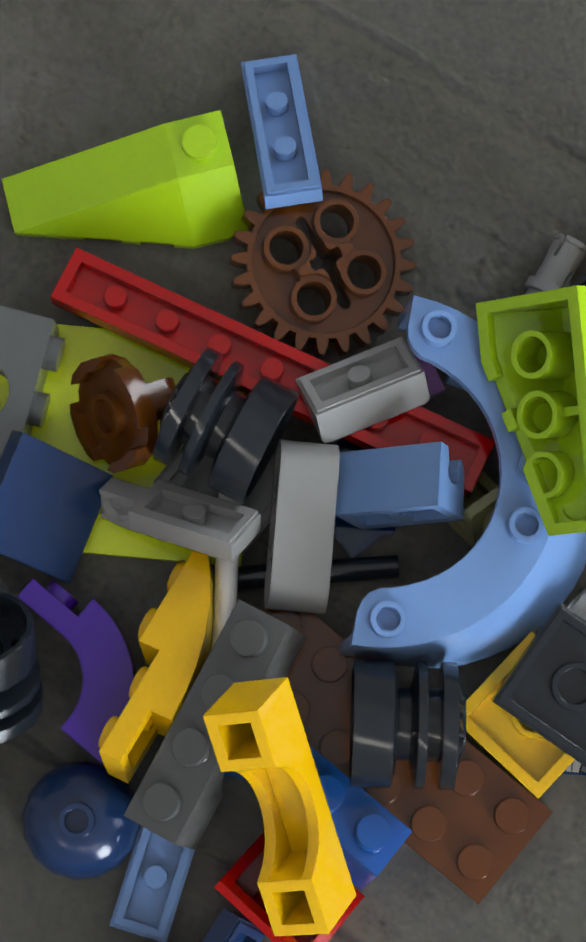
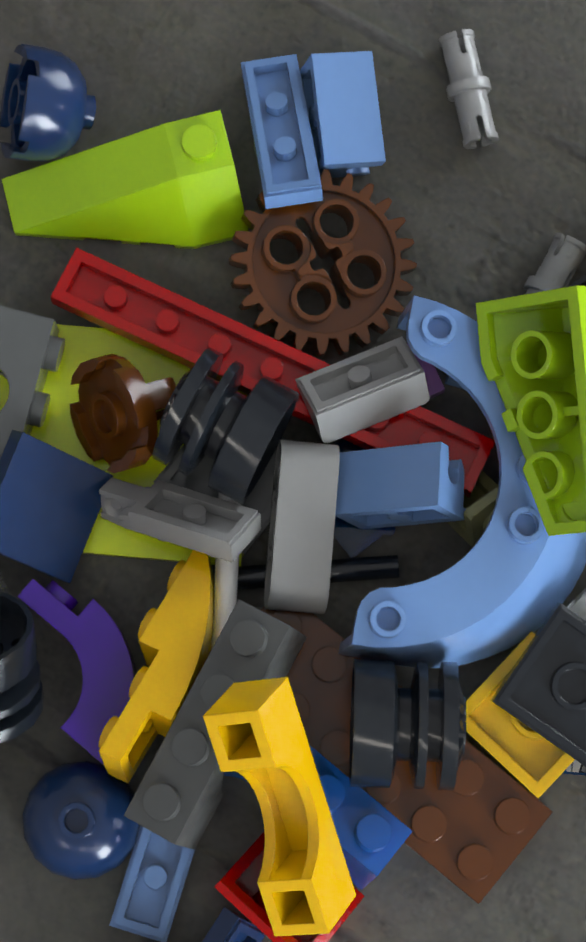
none -> dark blue cylinder [0,44,96,161]
none -> medium blue hinge [300,51,386,178]
none -> light grey pin [439,29,499,149]

